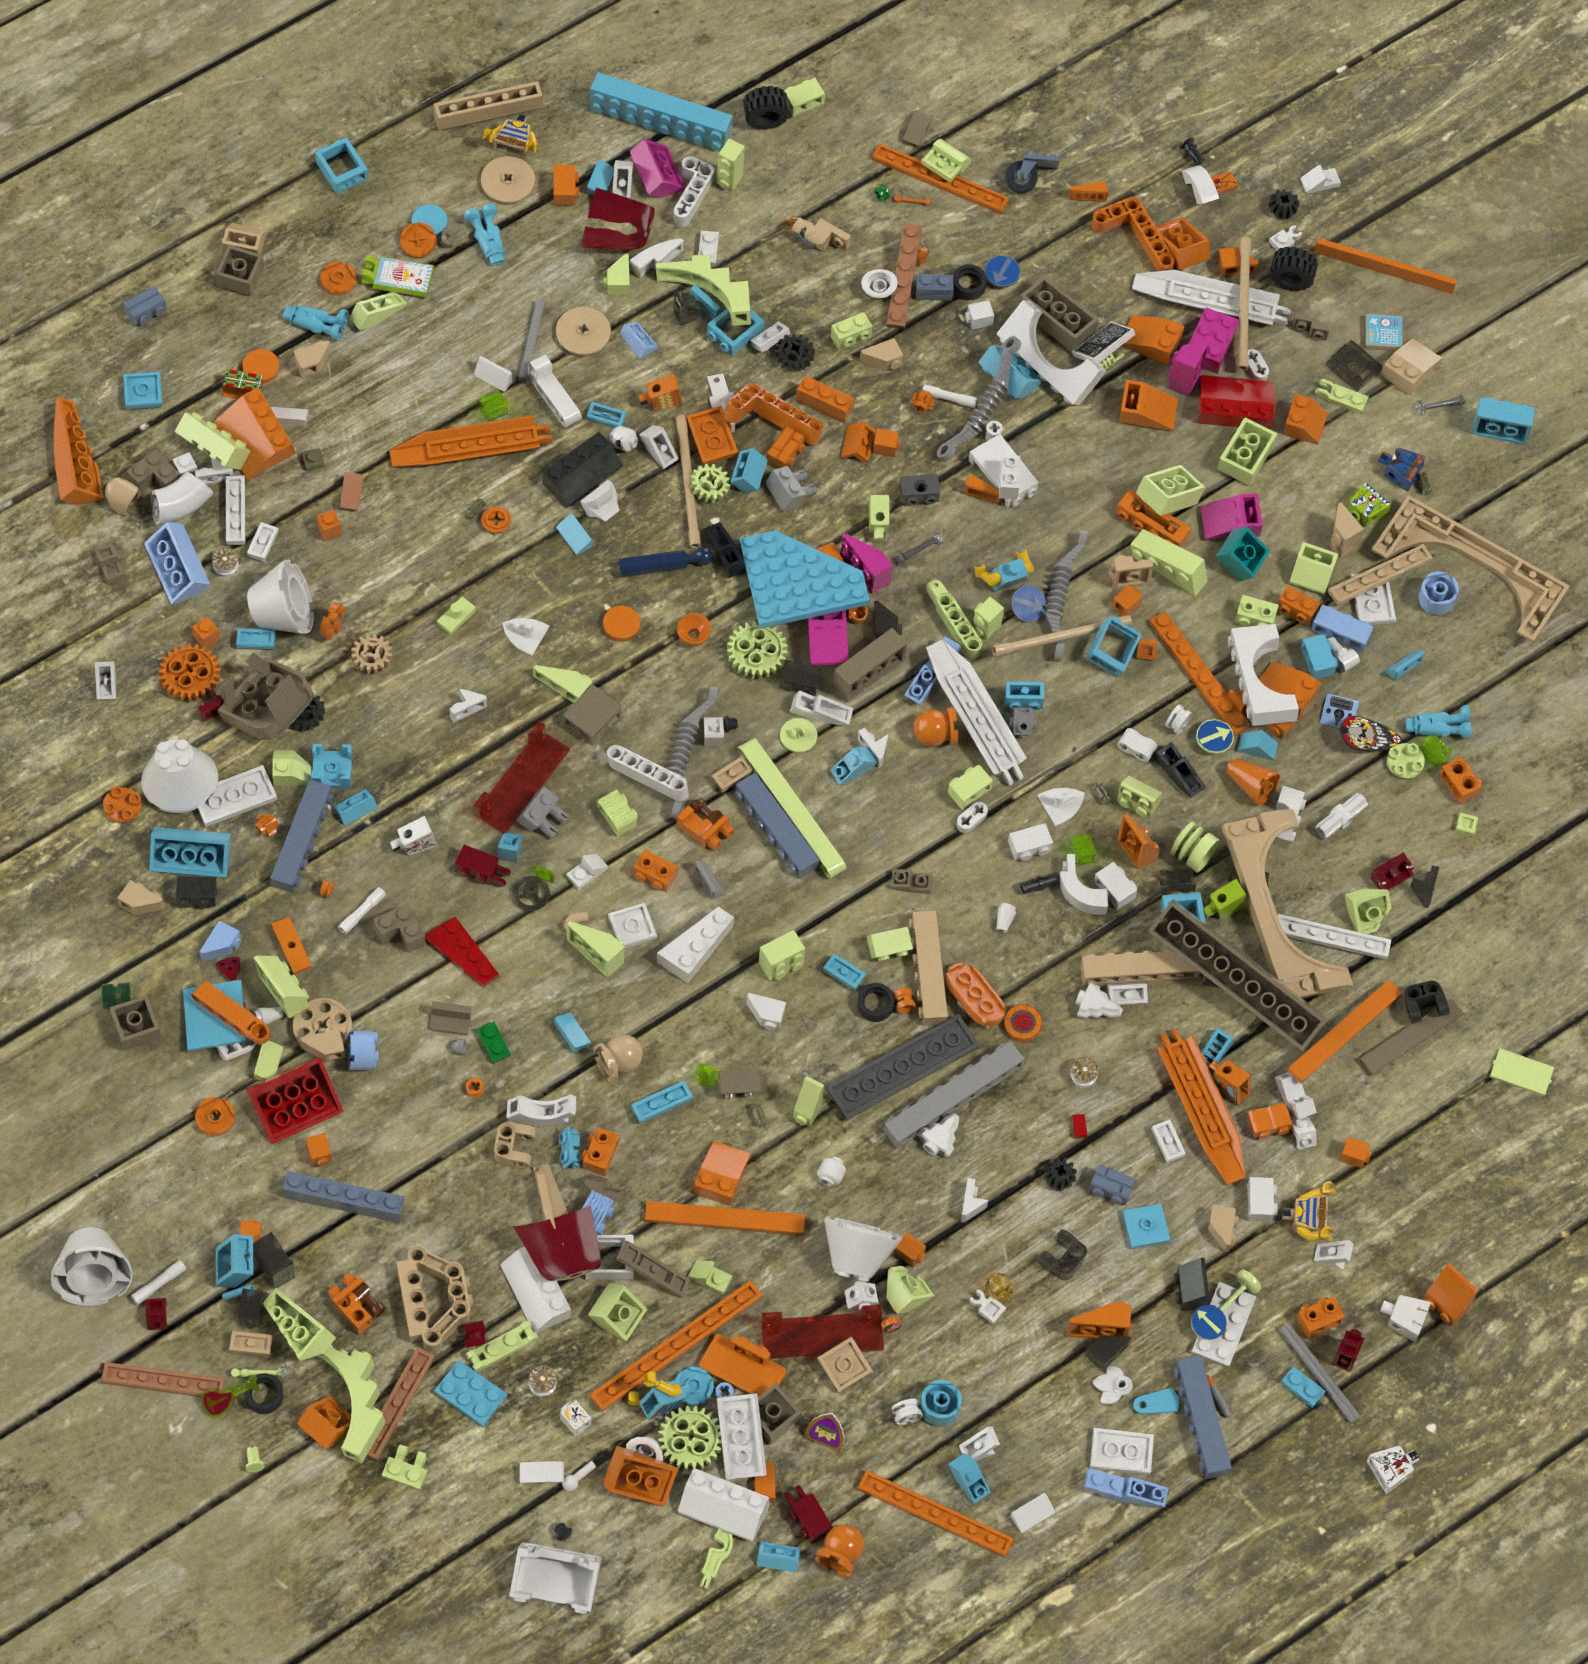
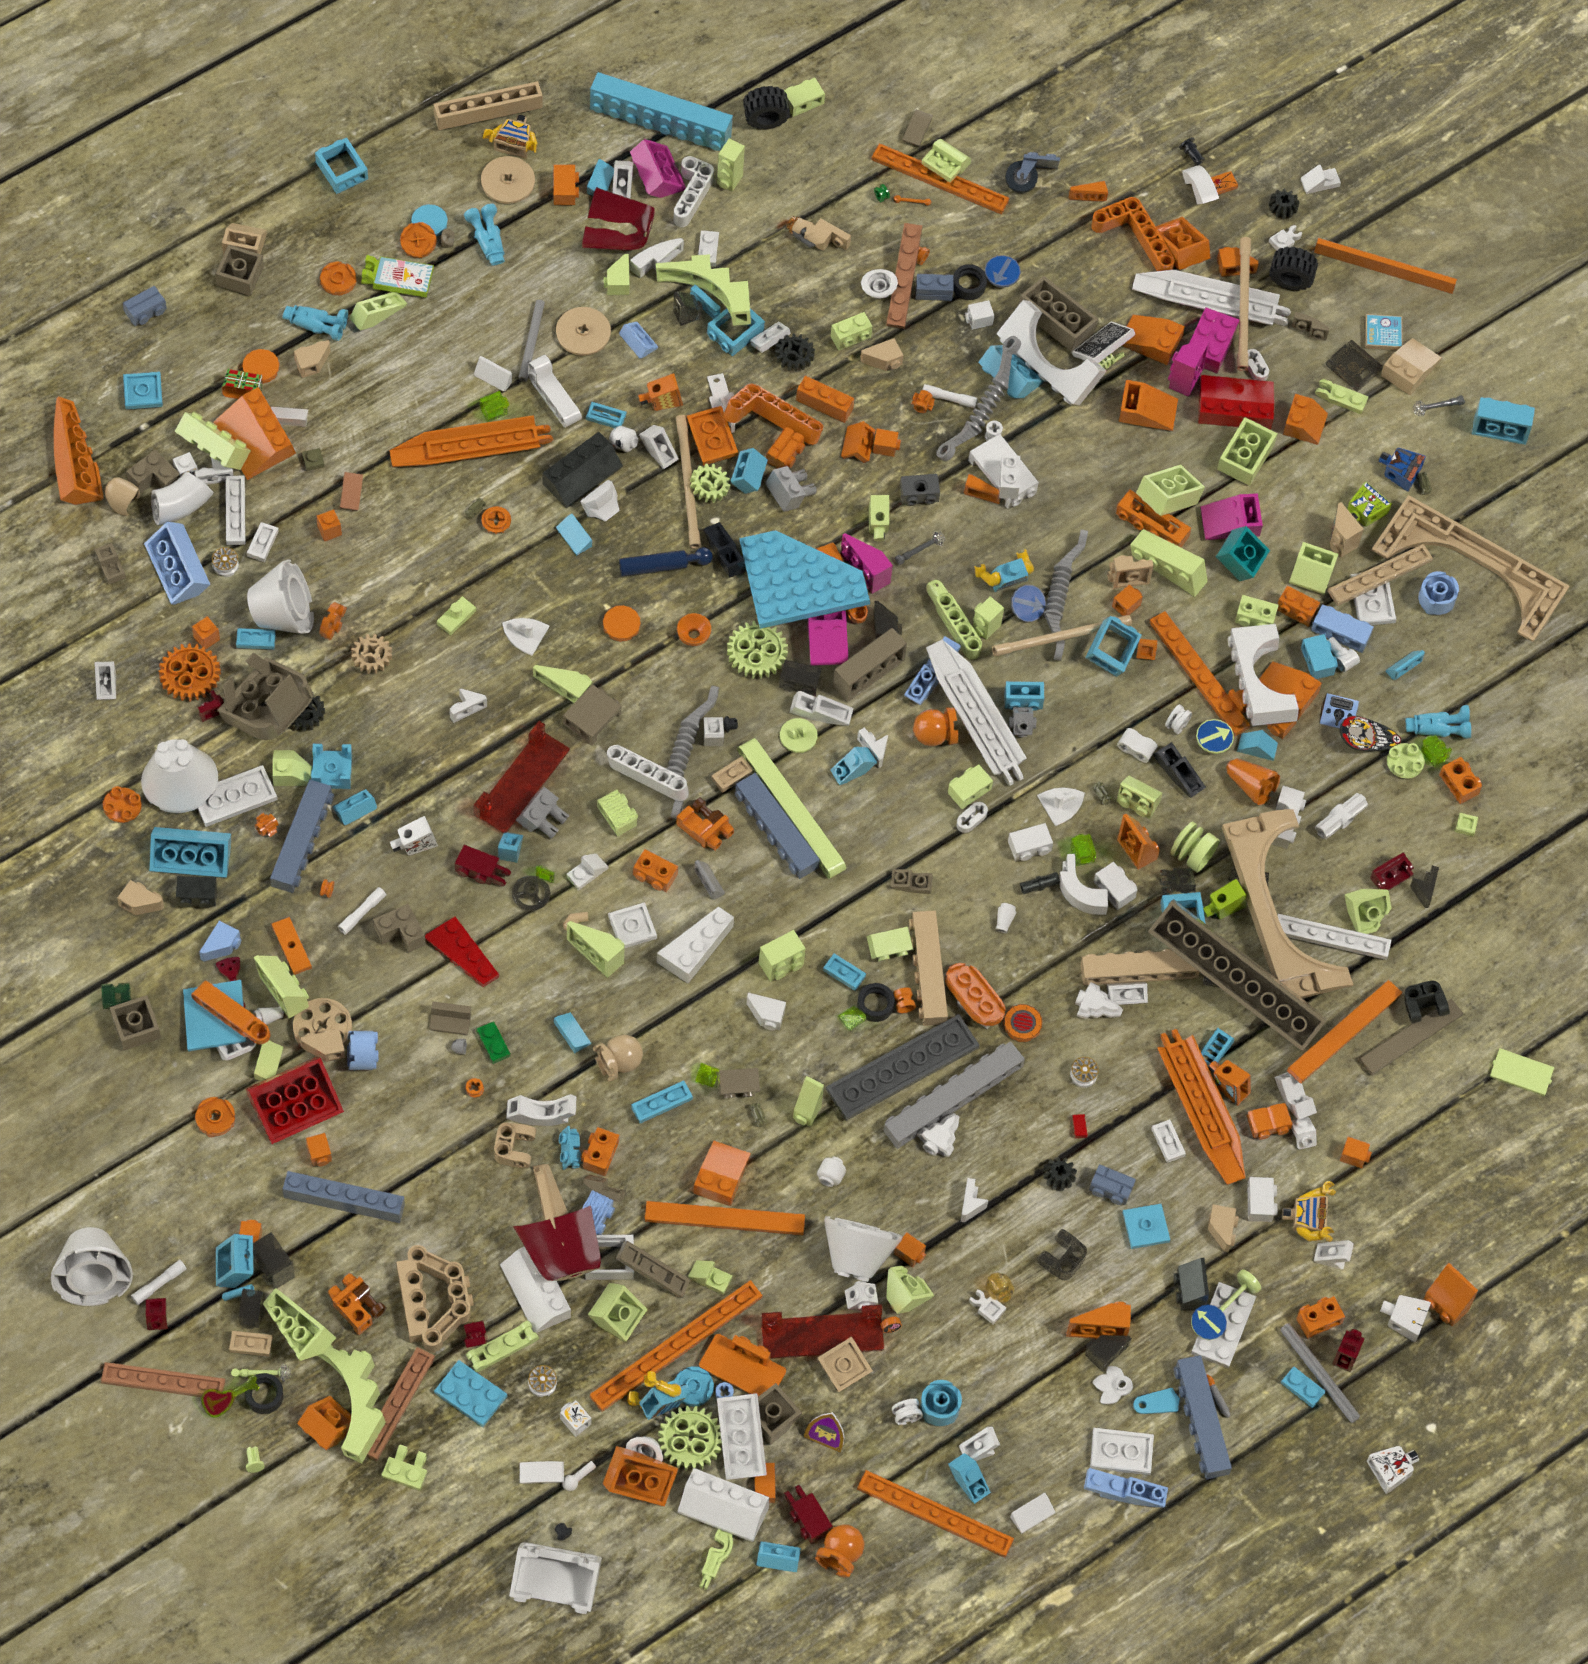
none -> clear neon green slope [838,1006,866,1031]

